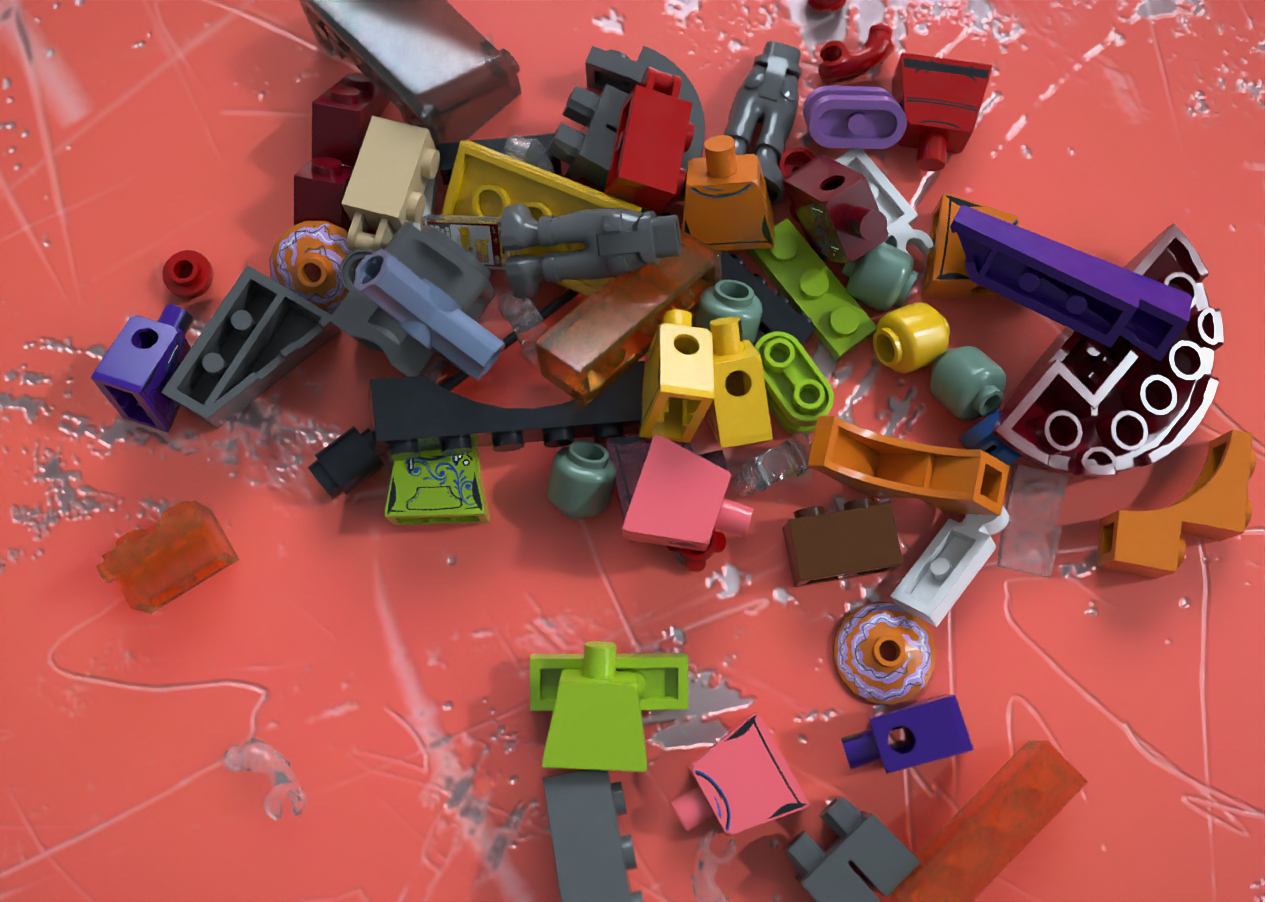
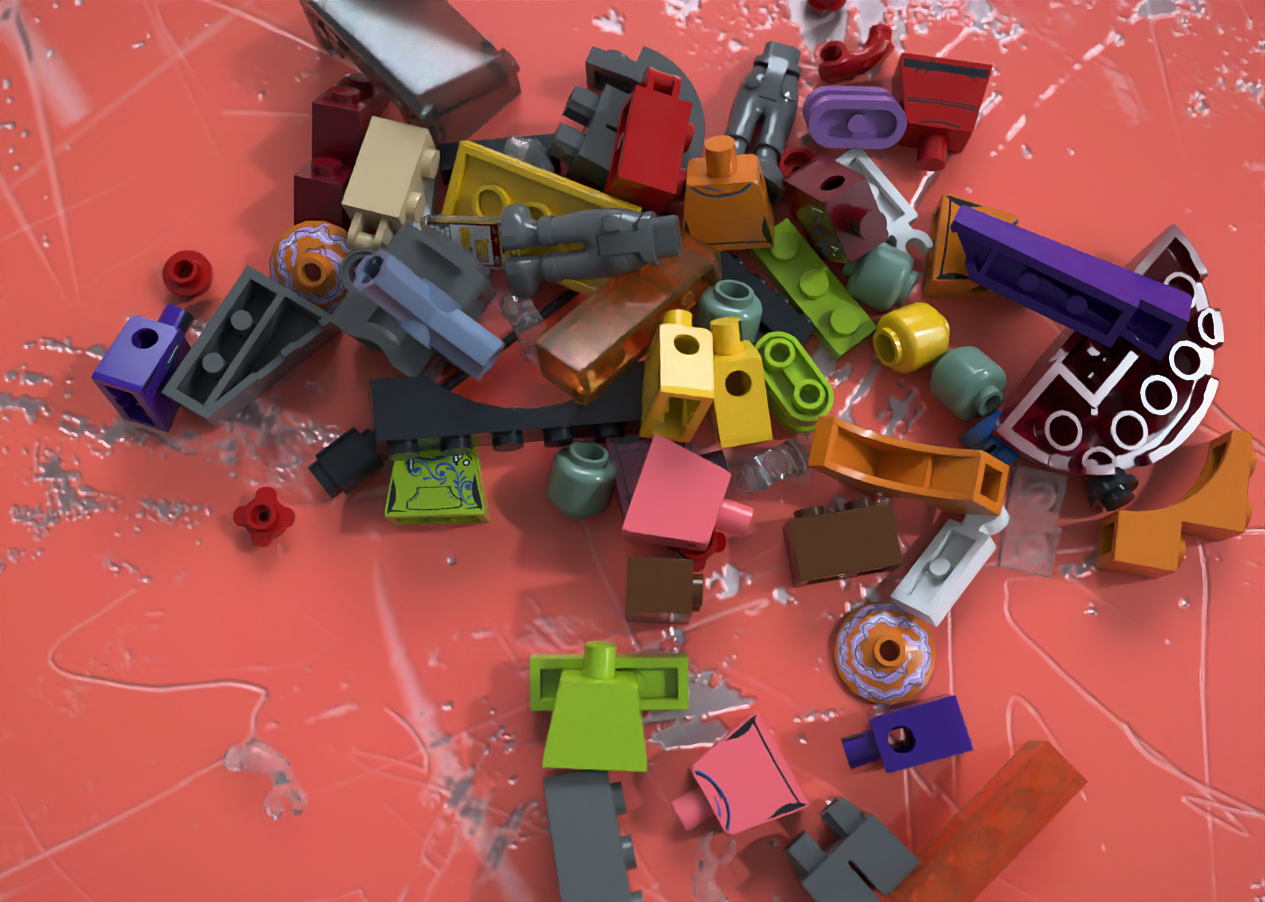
clear orange brick [96,500,240,614] -> none
none -> red plate [233,487,295,547]
none -> reddish brown brick [626,557,703,624]
none -> black plate [1086,467,1139,512]

